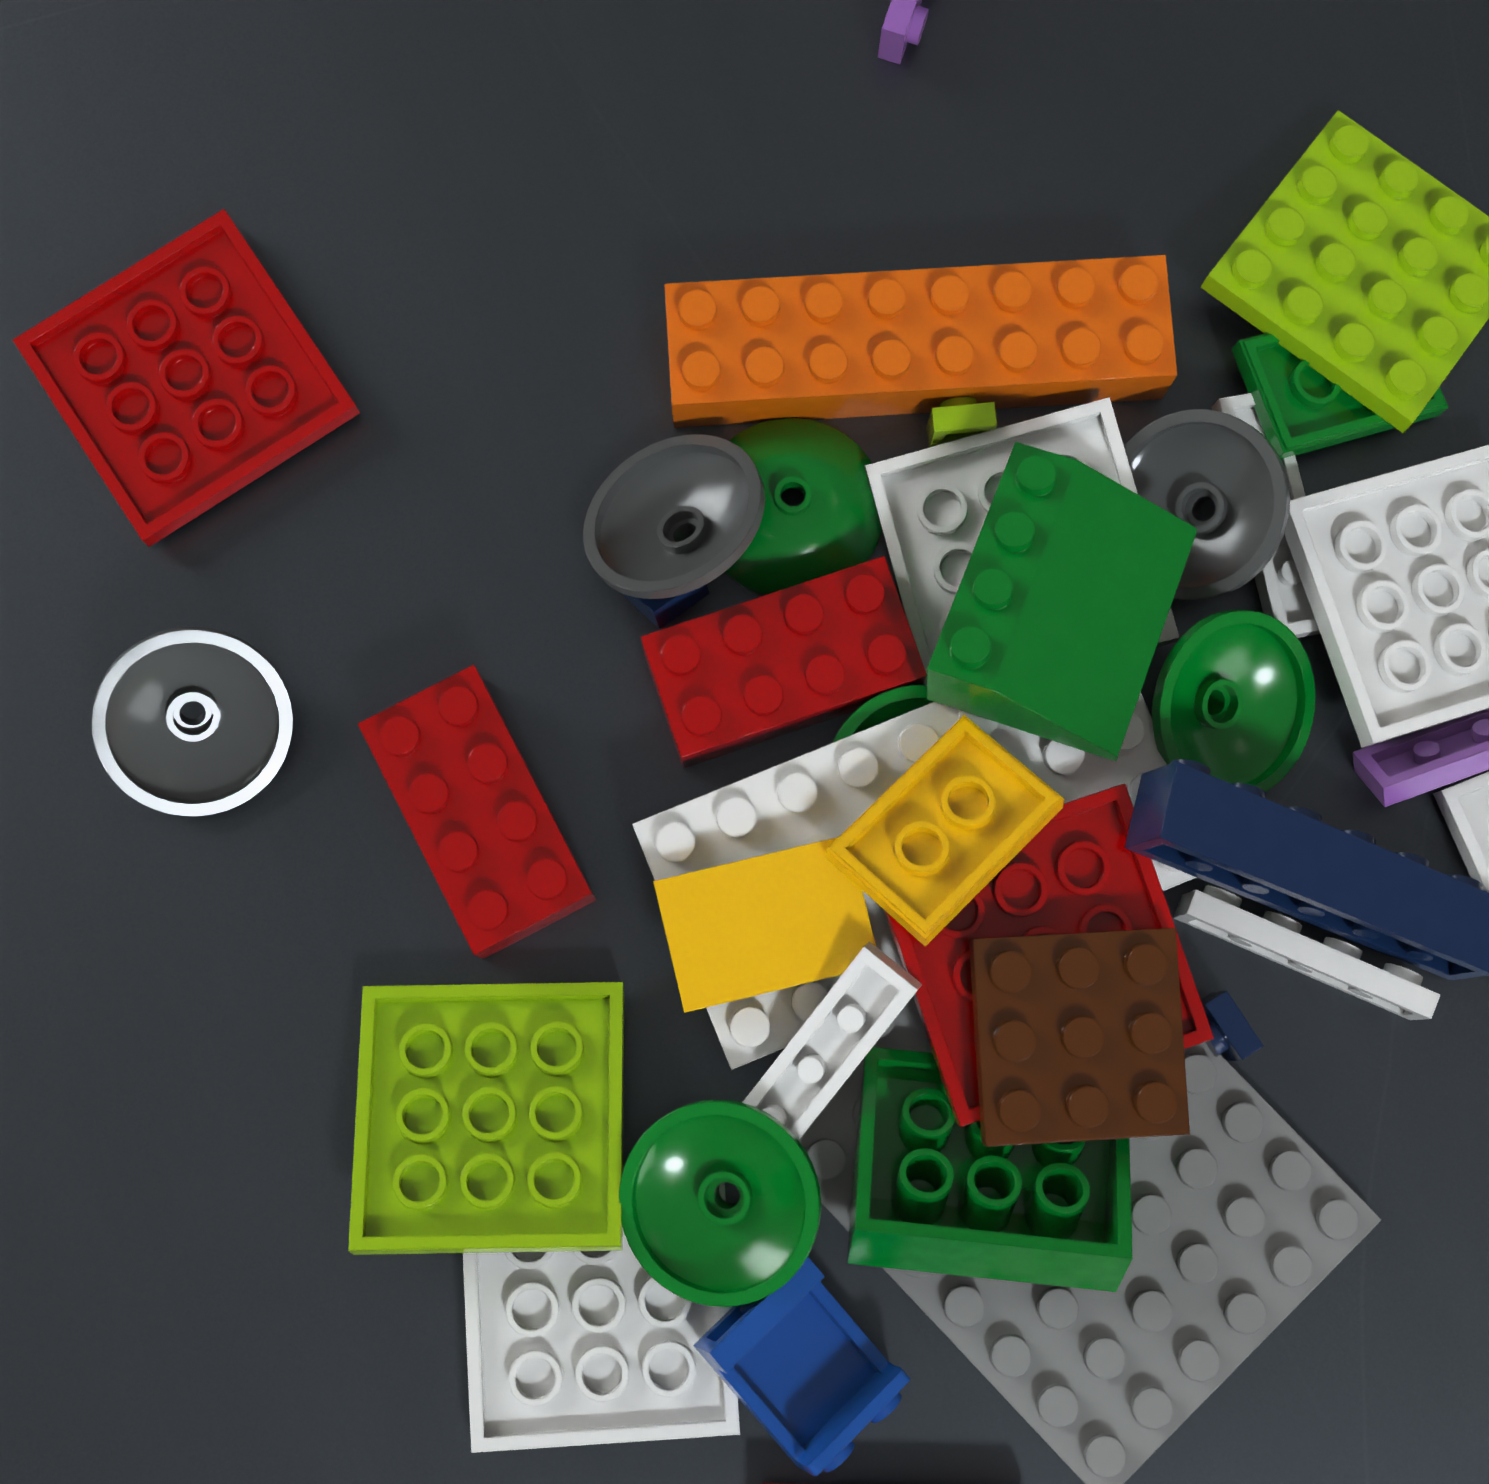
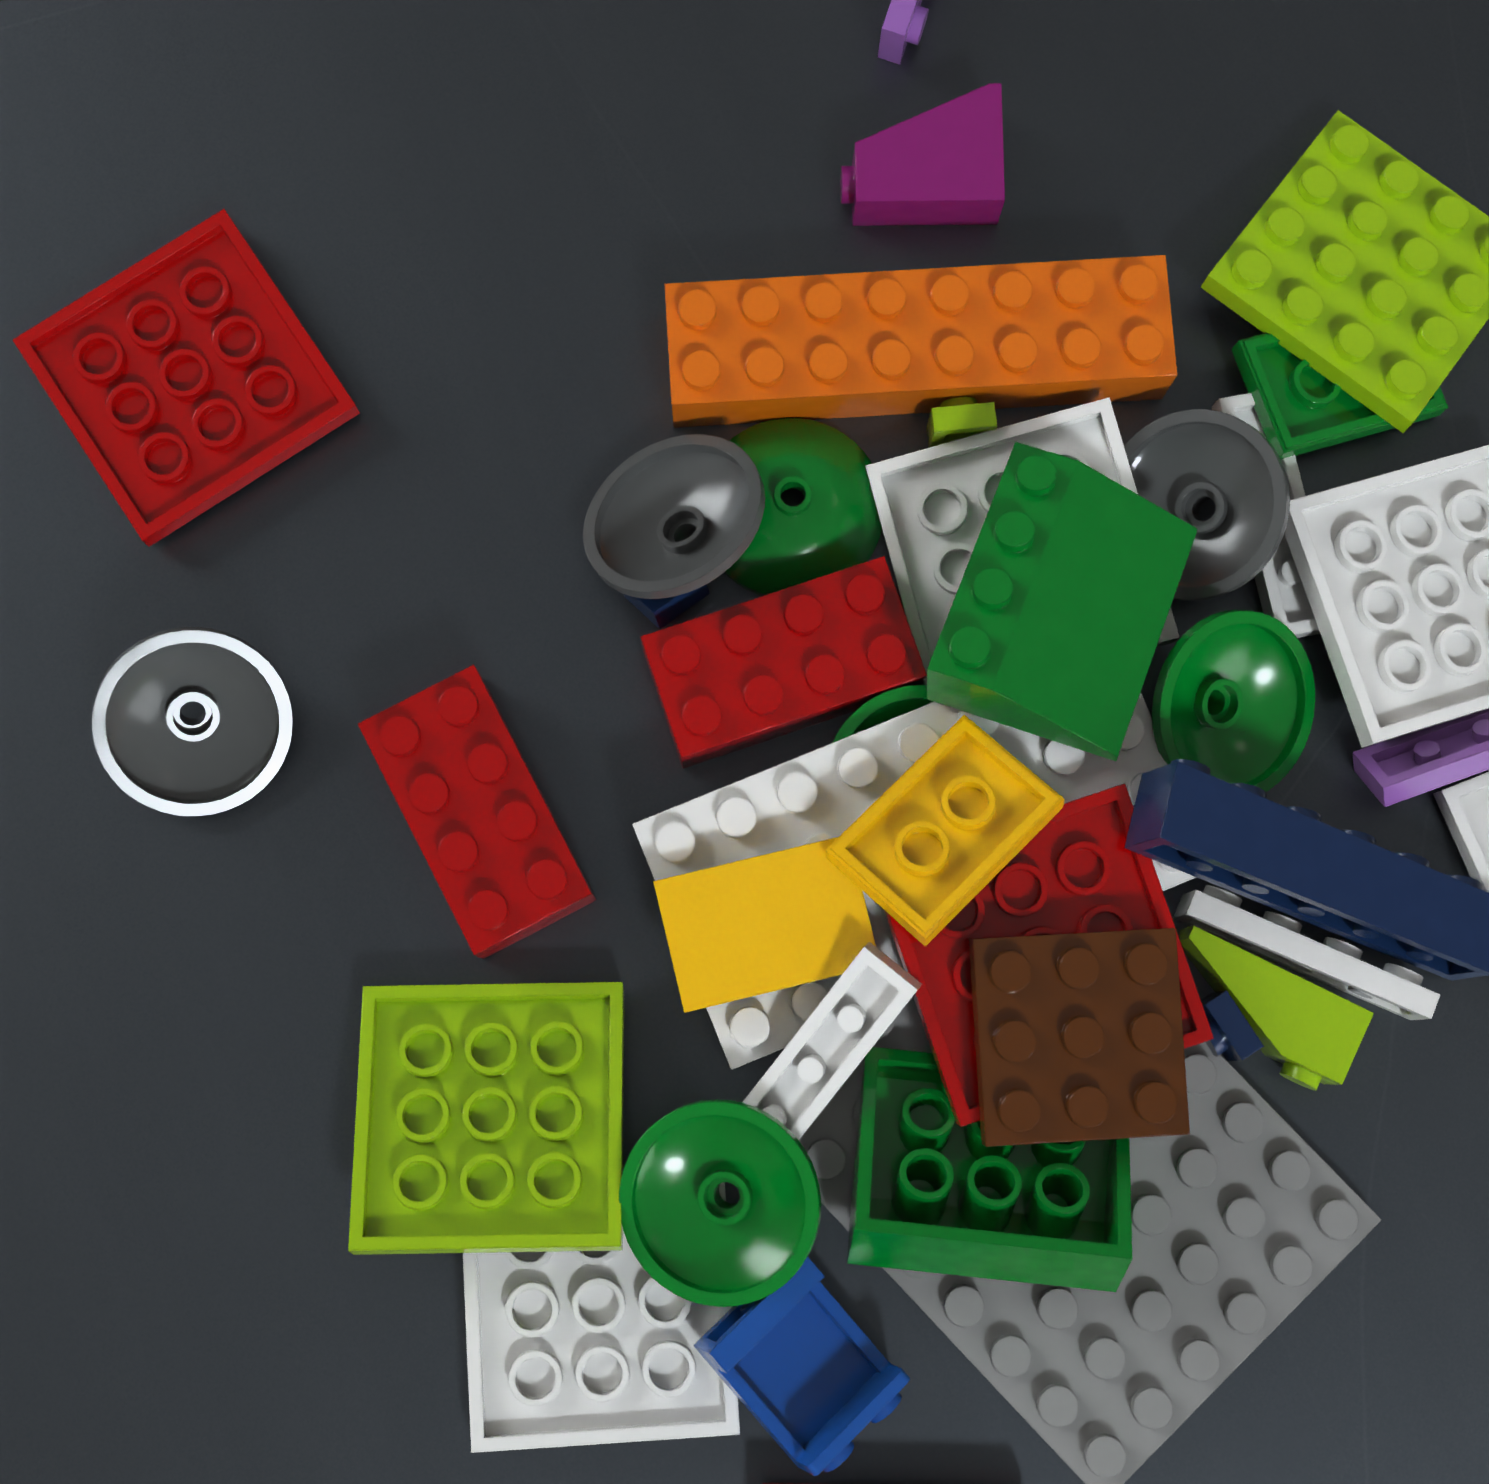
none -> magenta slope [840,83,1005,226]
none -> lime slope [1178,926,1374,1091]

